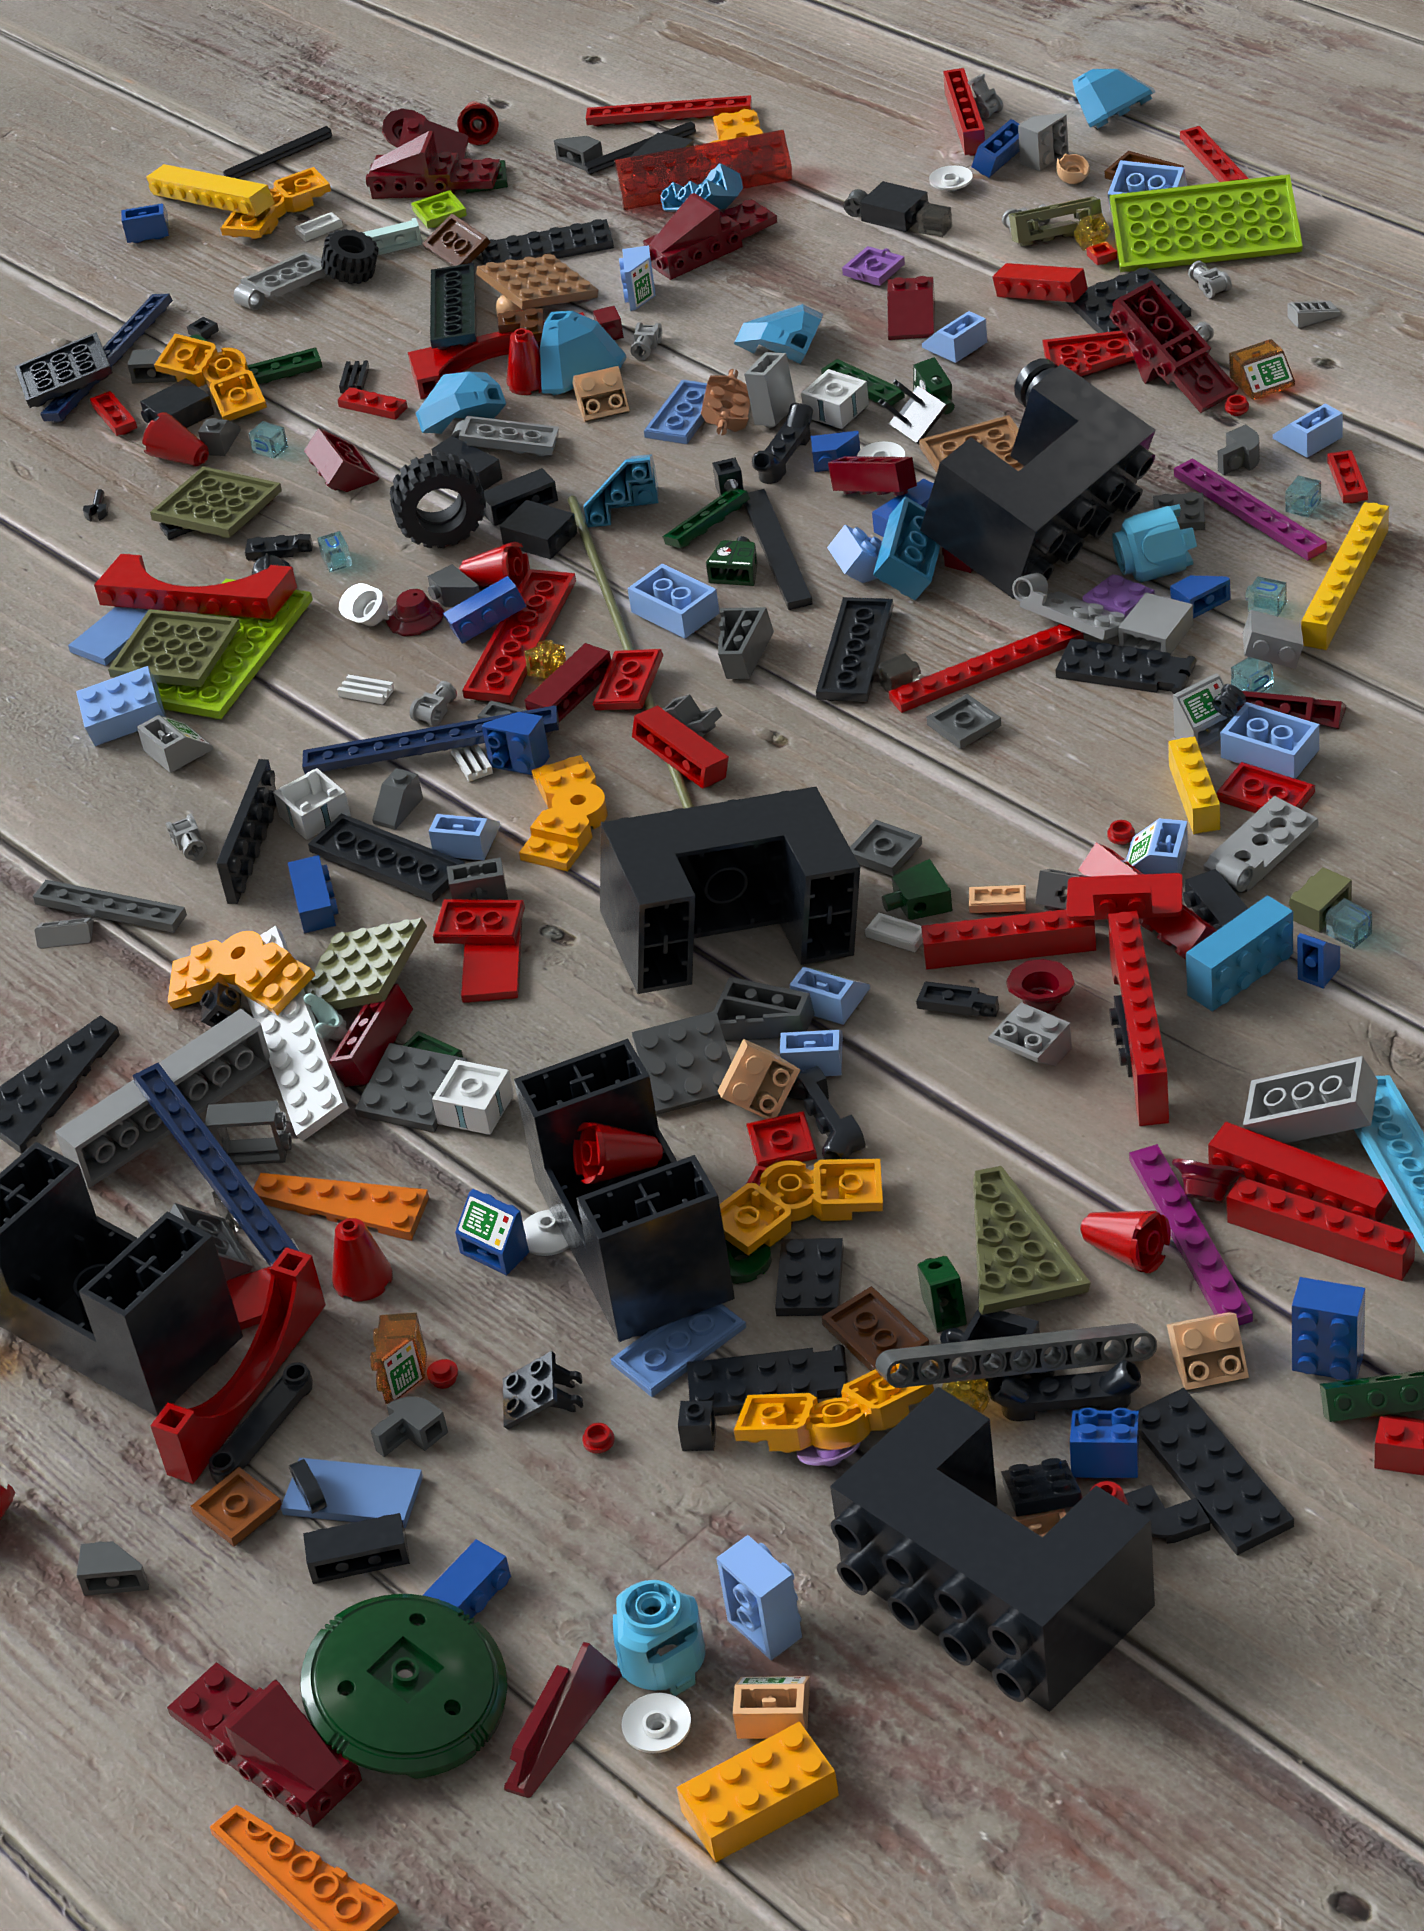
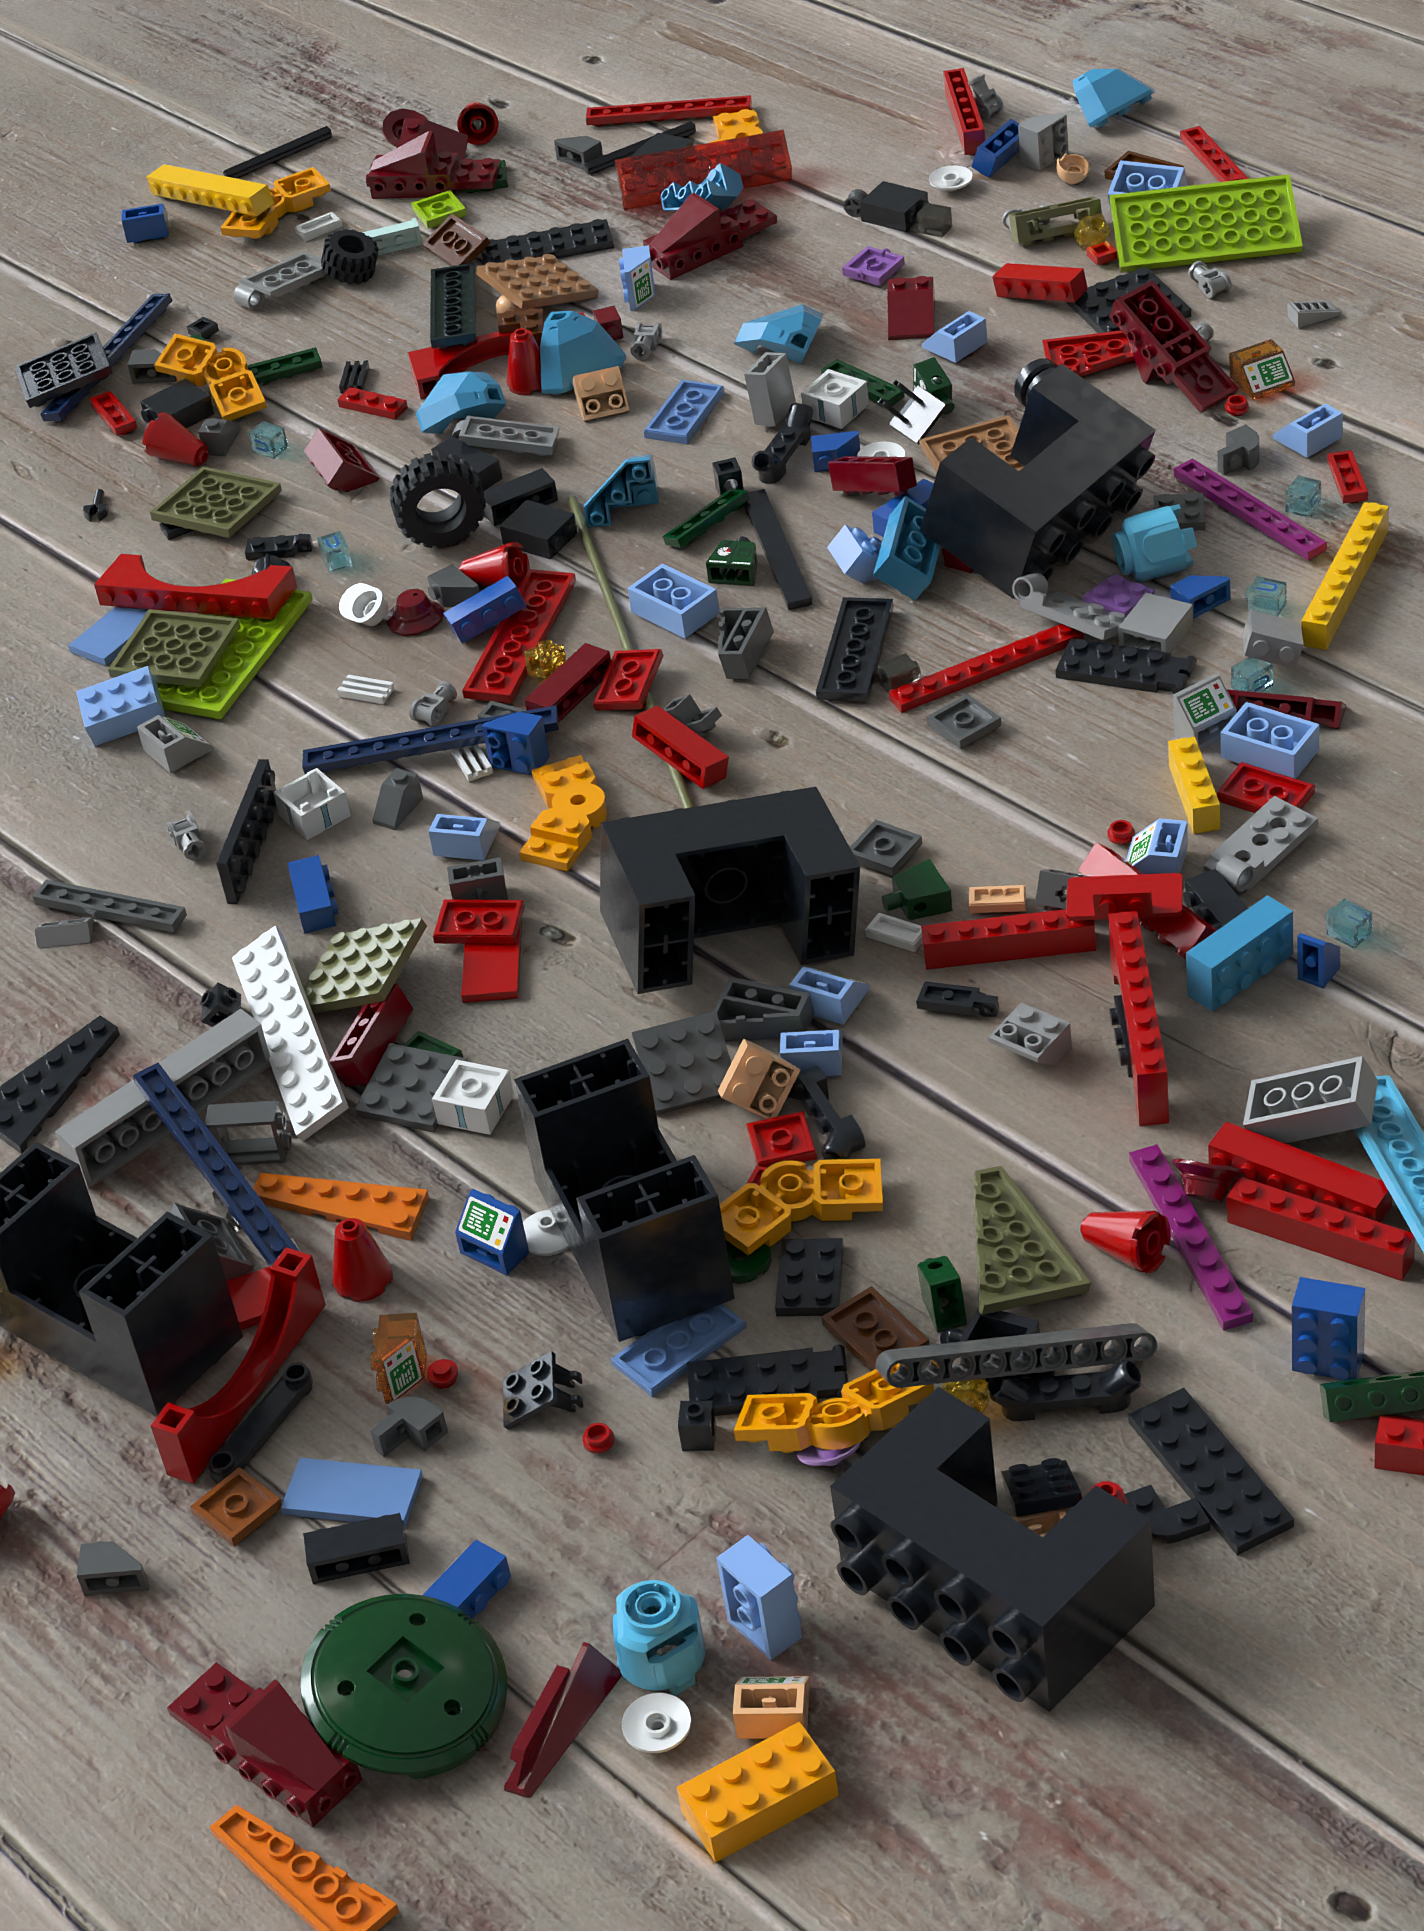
light orange plate [168,931,316,1016] -> none
black beam [289,1459,327,1514] -> none
light aqua helmet [304,993,348,1041] -> none
black plate [308,813,465,902] -> none
red cone [573,1122,663,1184] -> none
nougat plate [701,369,750,435] -> none
dark red hat [1006,959,1075,1013] -> none
blue slope [1070,1408,1139,1478] -> none
light nougat slope [1167,1312,1249,1390] -> none
black wheel [1212,684,1246,718] -> none
olive brick [1289,867,1352,932] -> none

